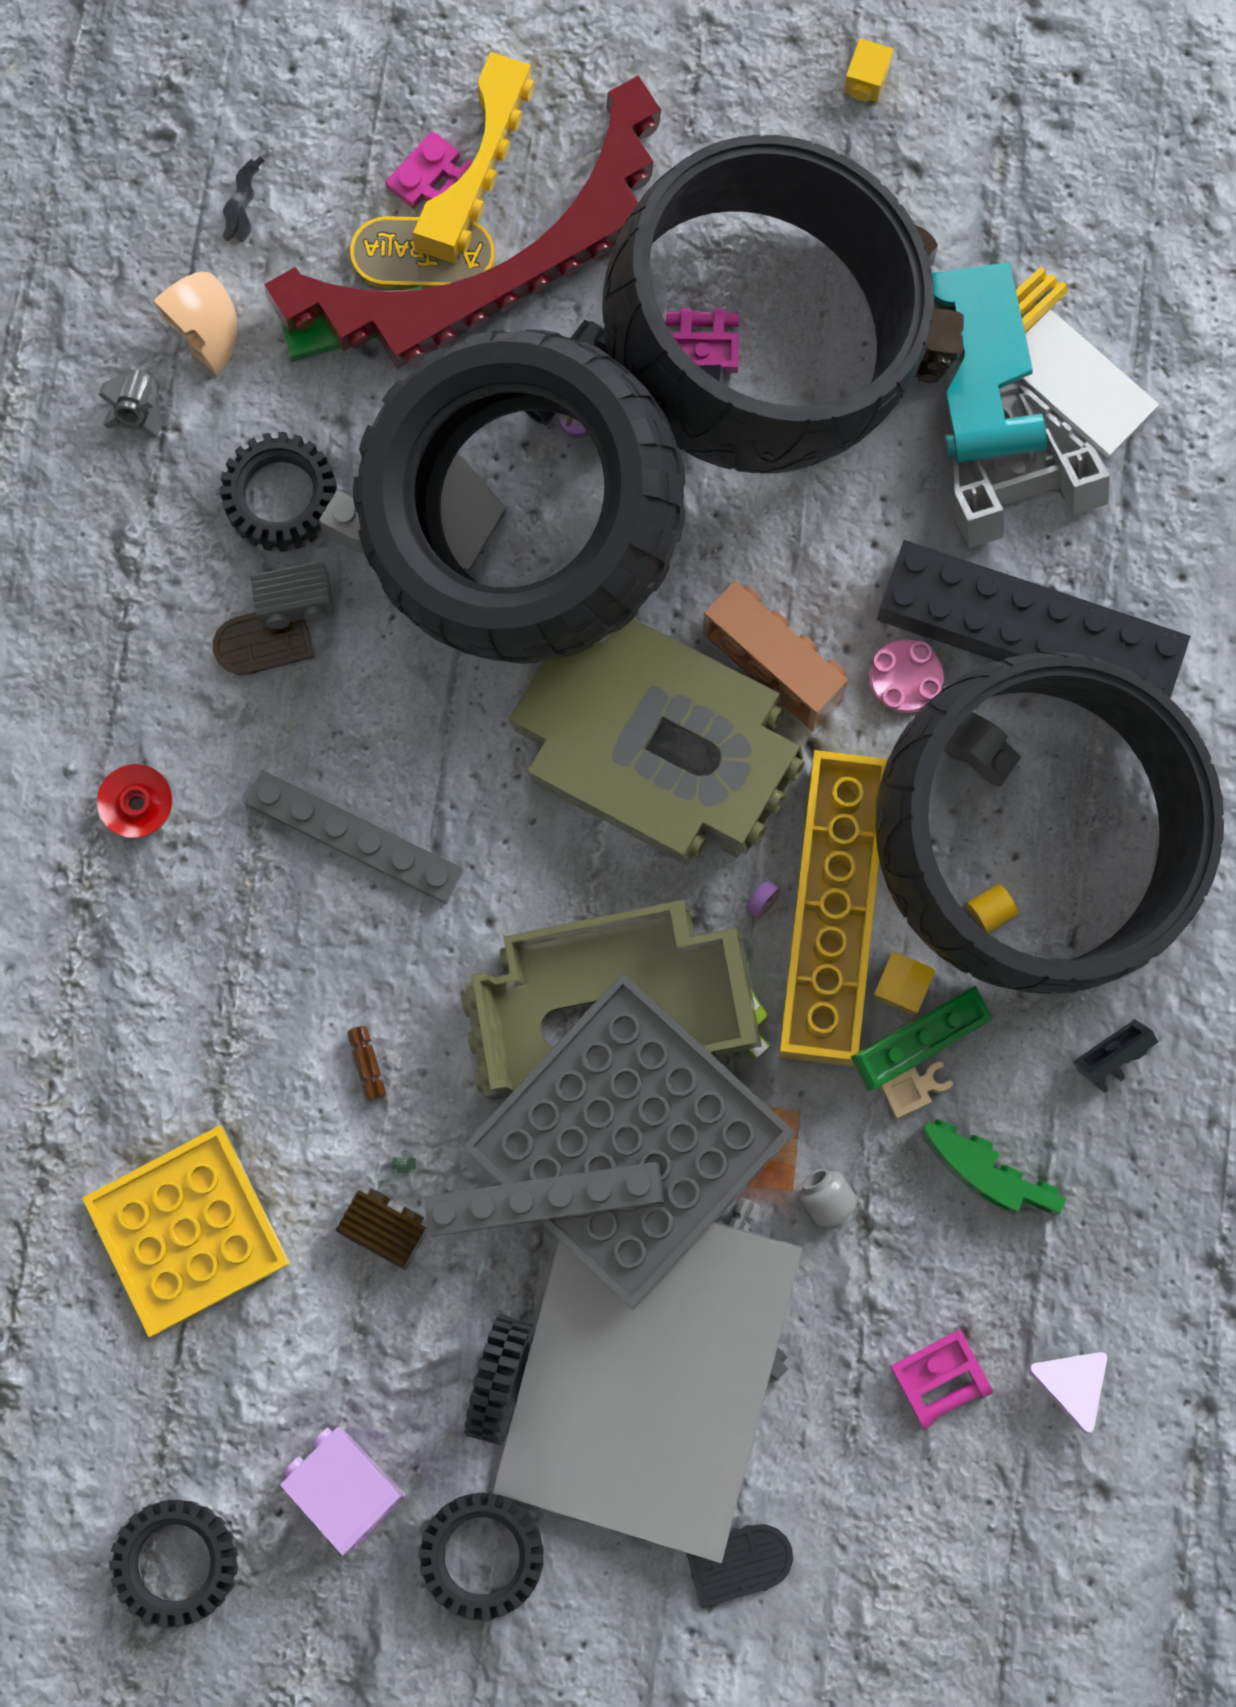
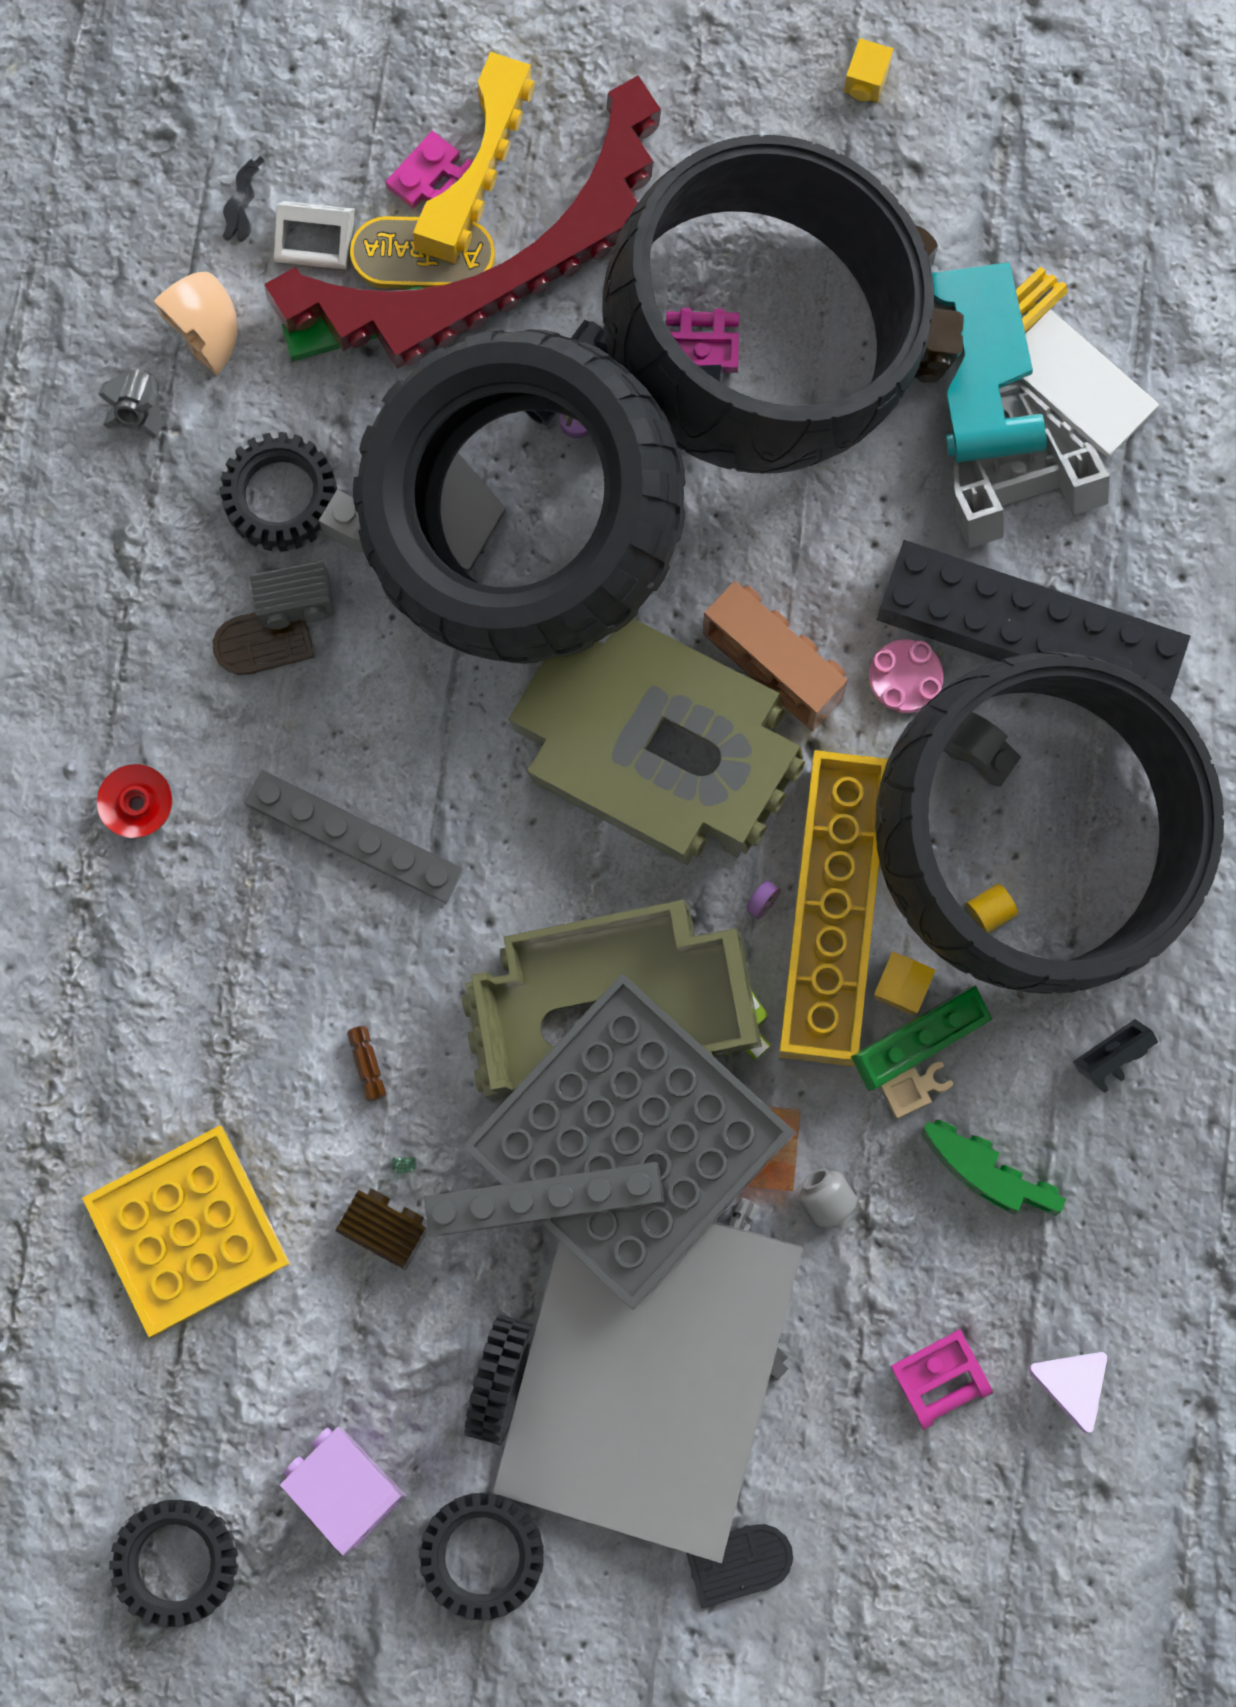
none -> white tile [274,201,355,270]

